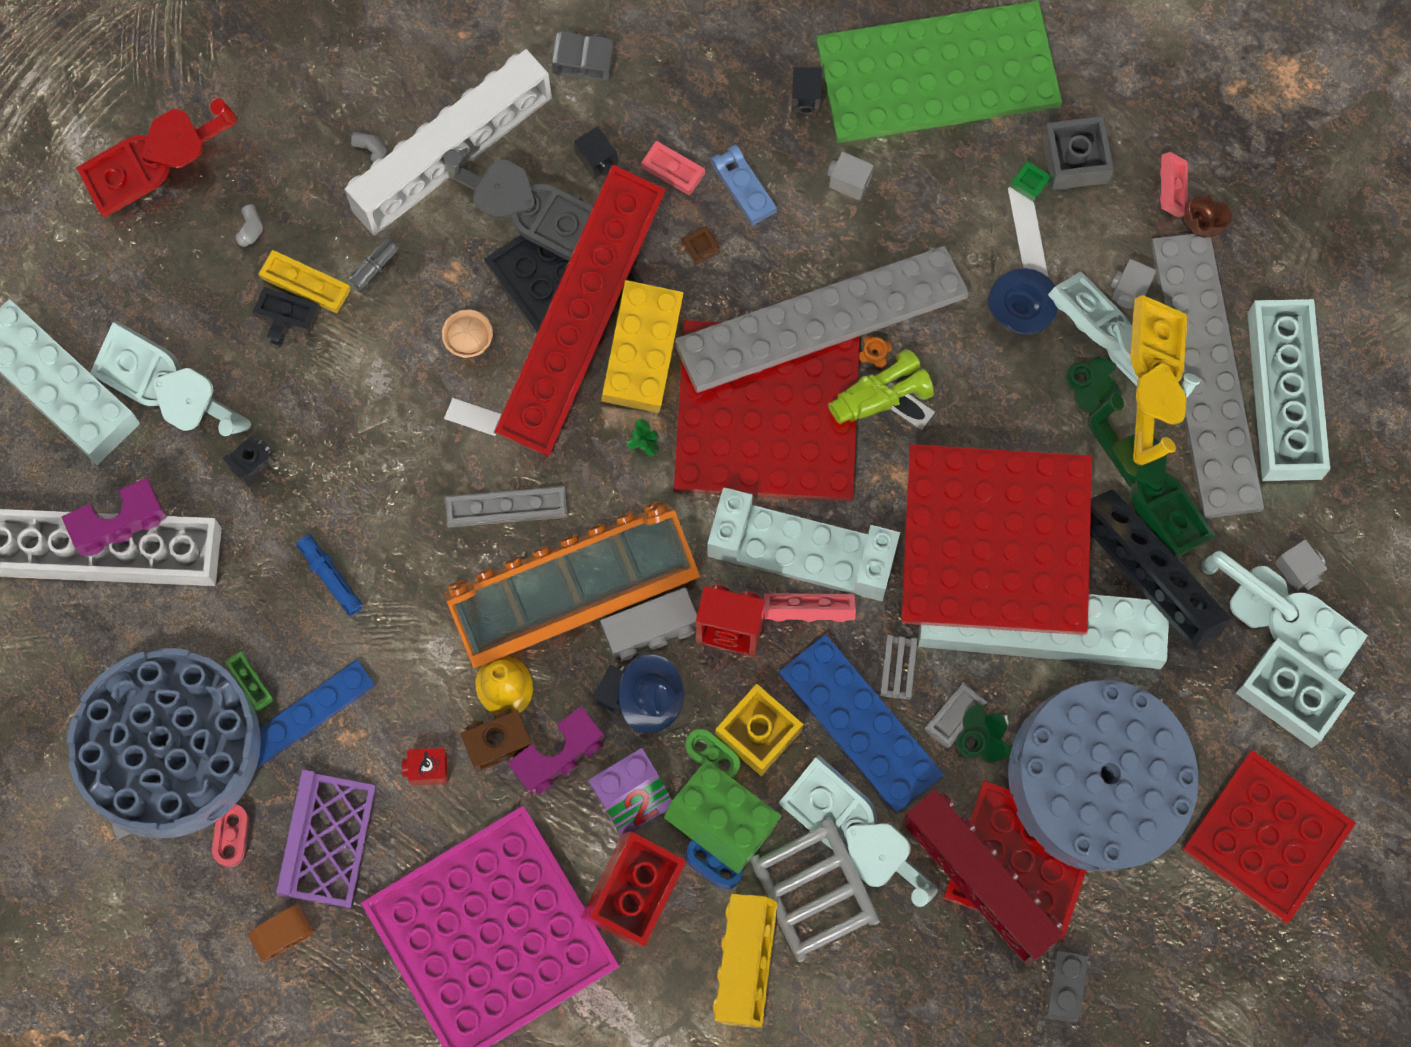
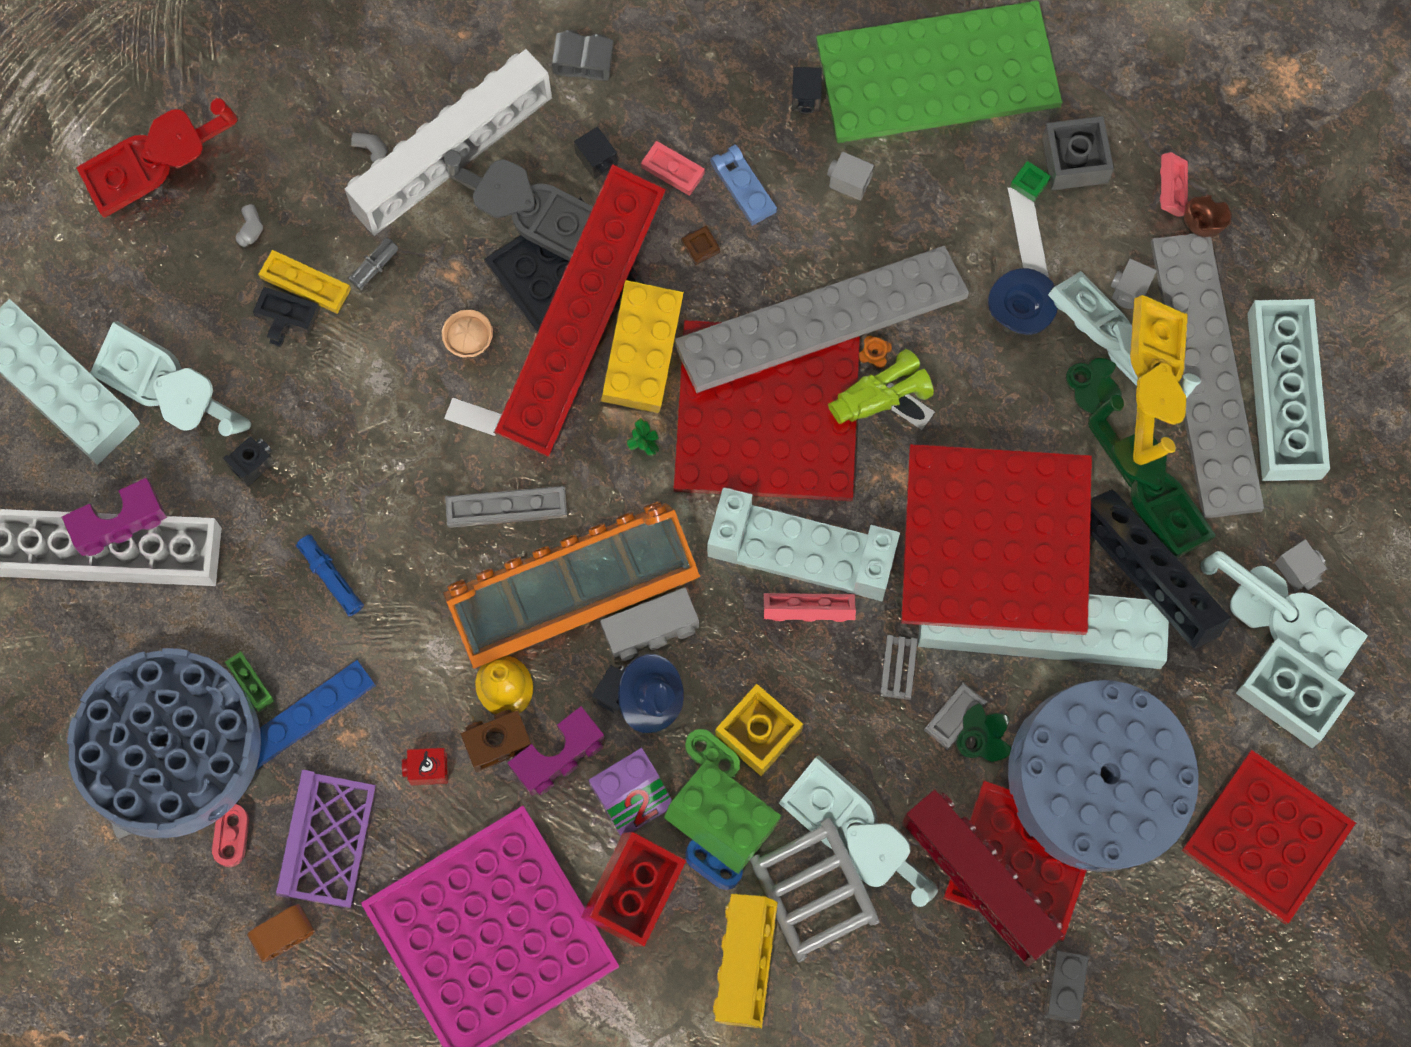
red brick [695,584,765,657] -> none
blue plate [778,634,944,815] -> none

